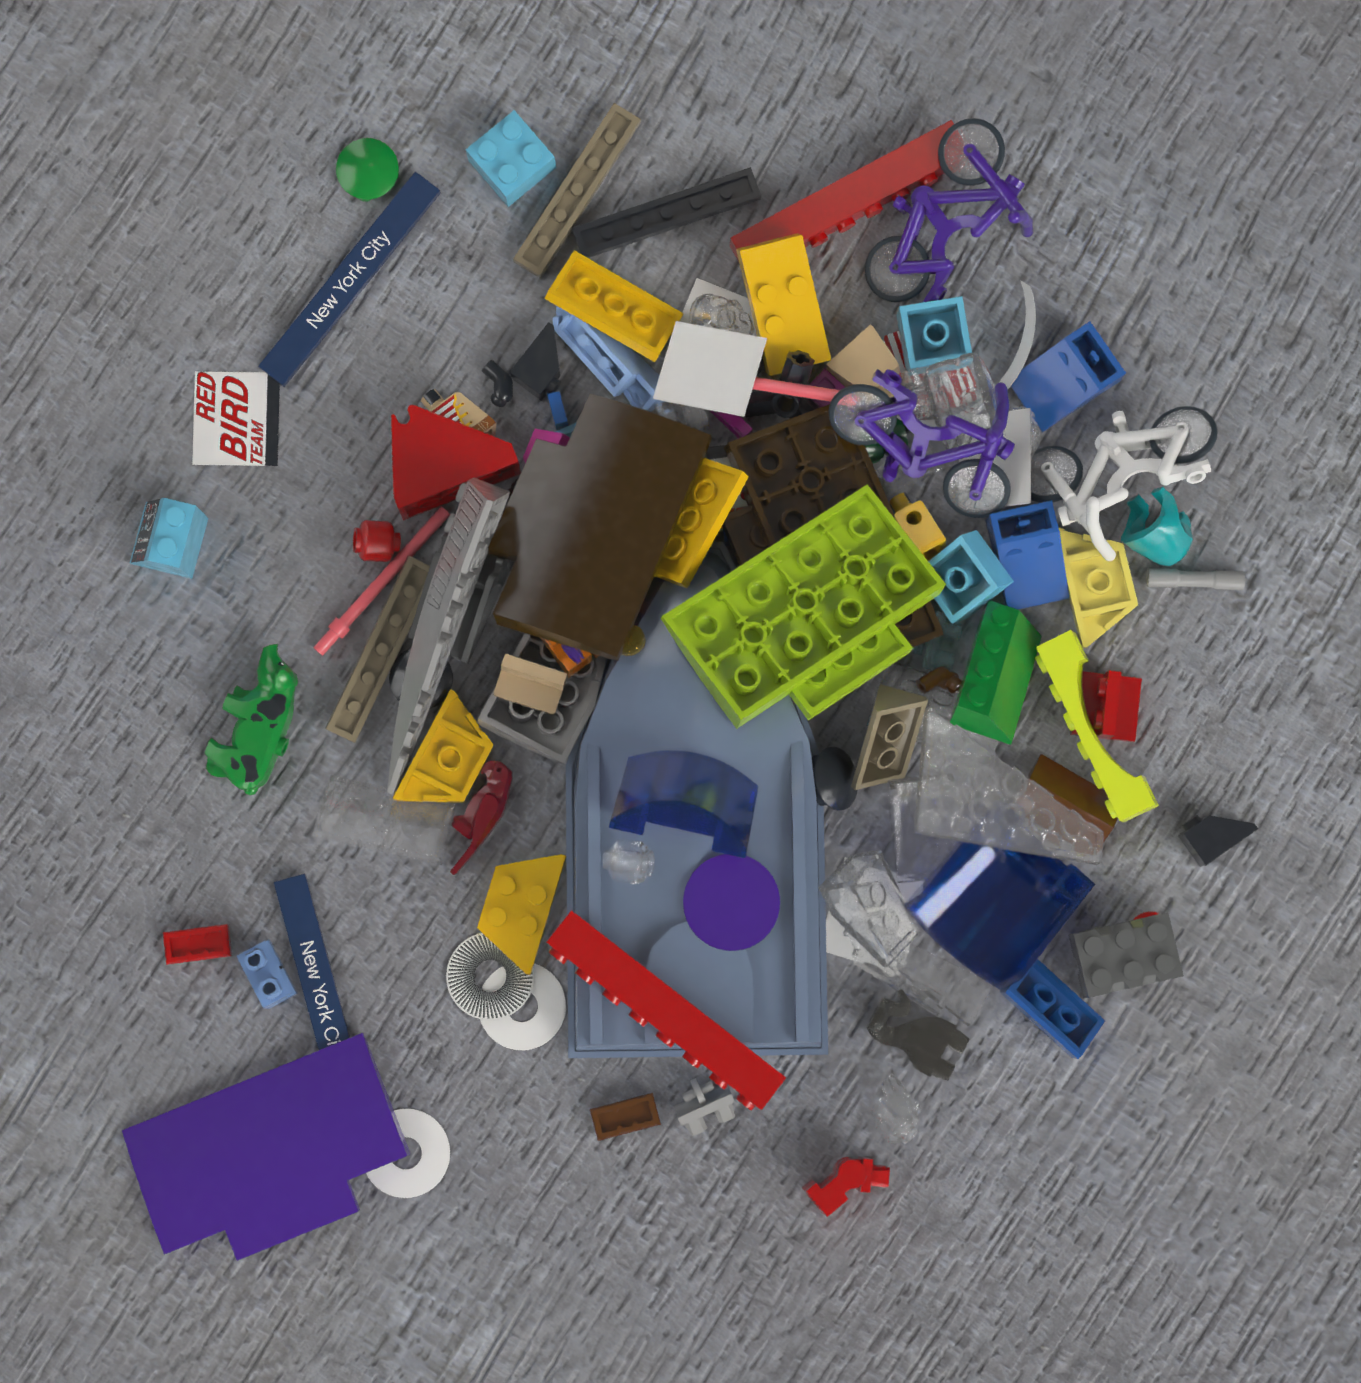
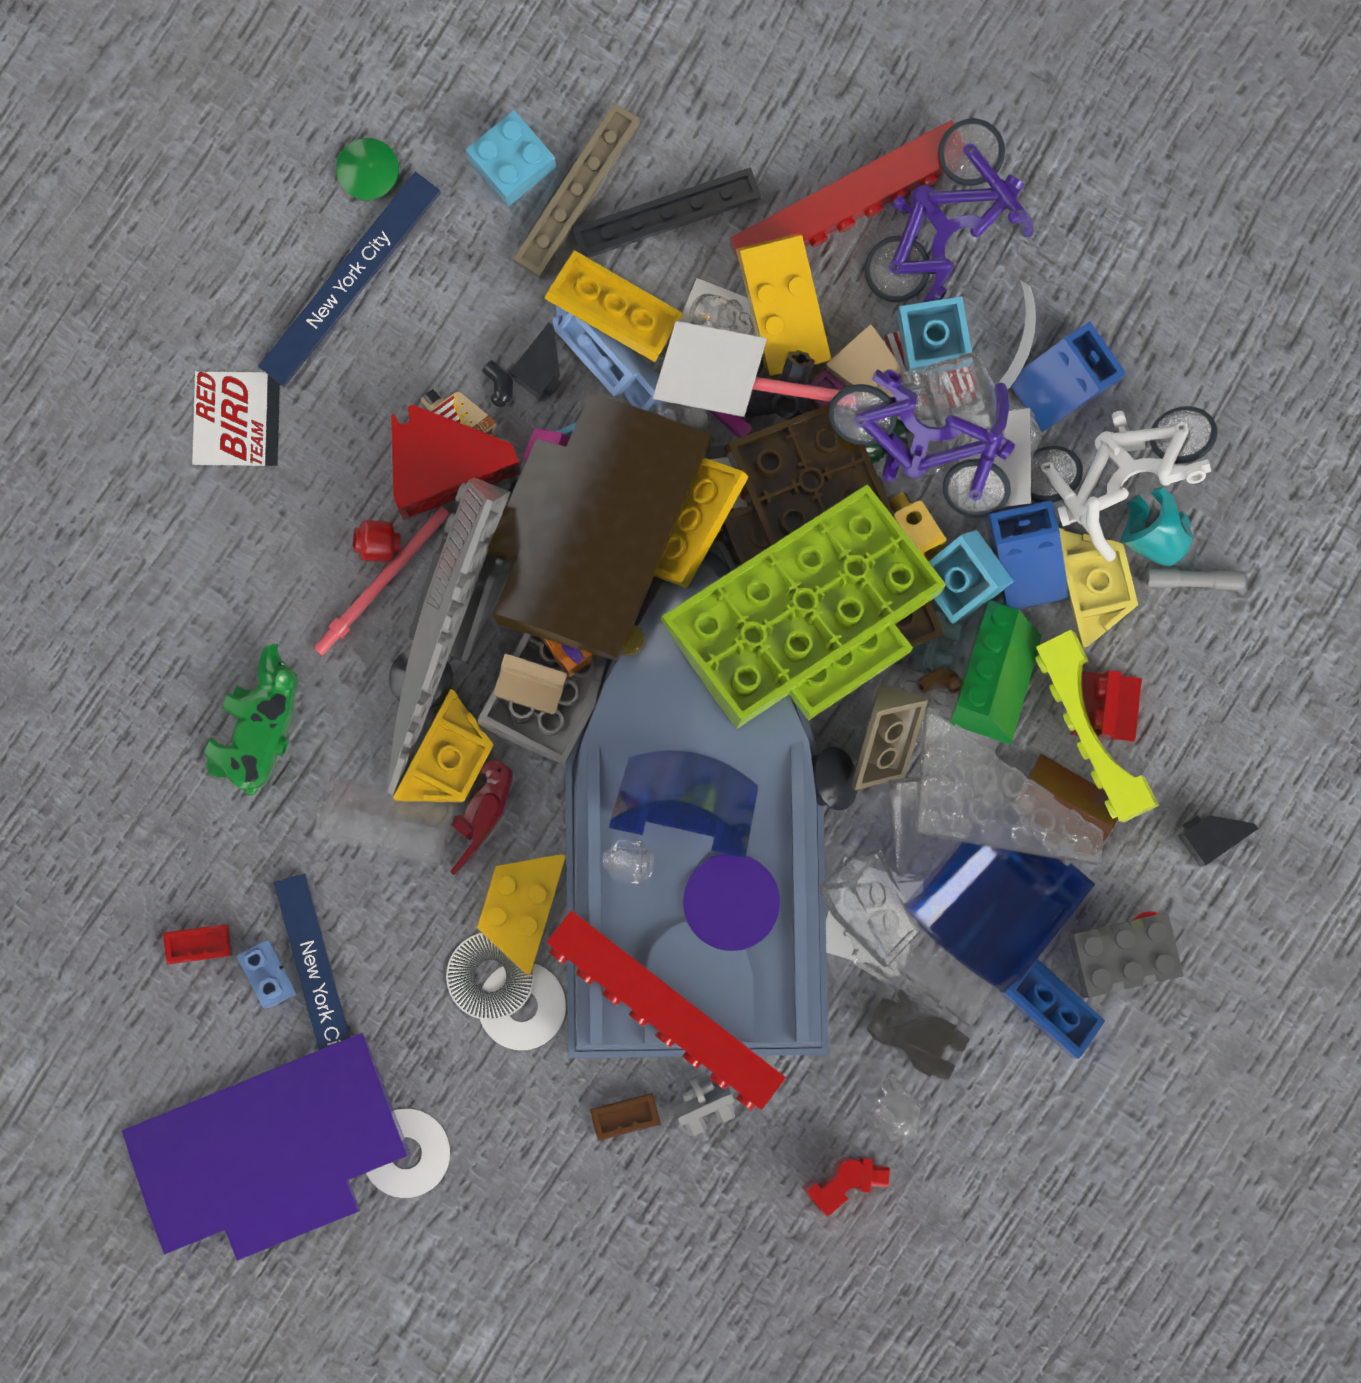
medium azure slope [130,498,208,579] -> none
dark tan plate [325,556,430,743] -> none
blue tile [547,391,568,431] -> none

